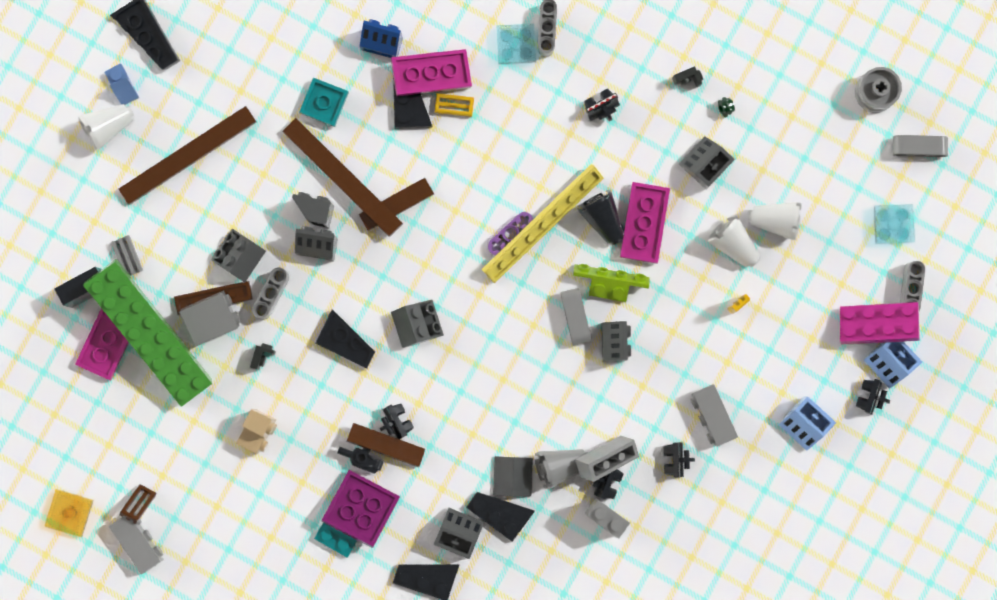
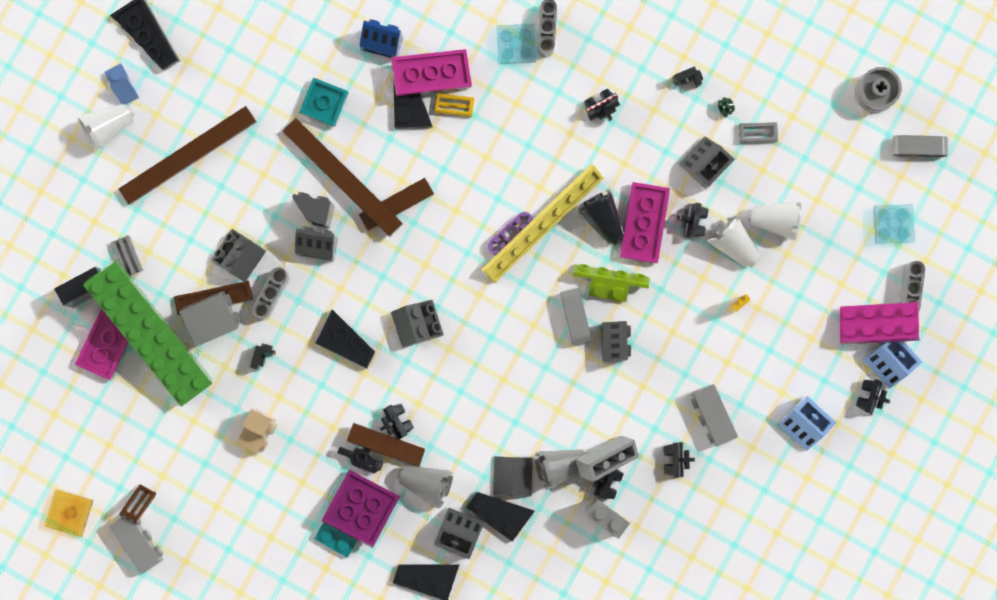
none -> light grey cone [397,465,453,508]
none -> black hips [676,202,709,238]
none -> light grey tile [738,122,778,143]

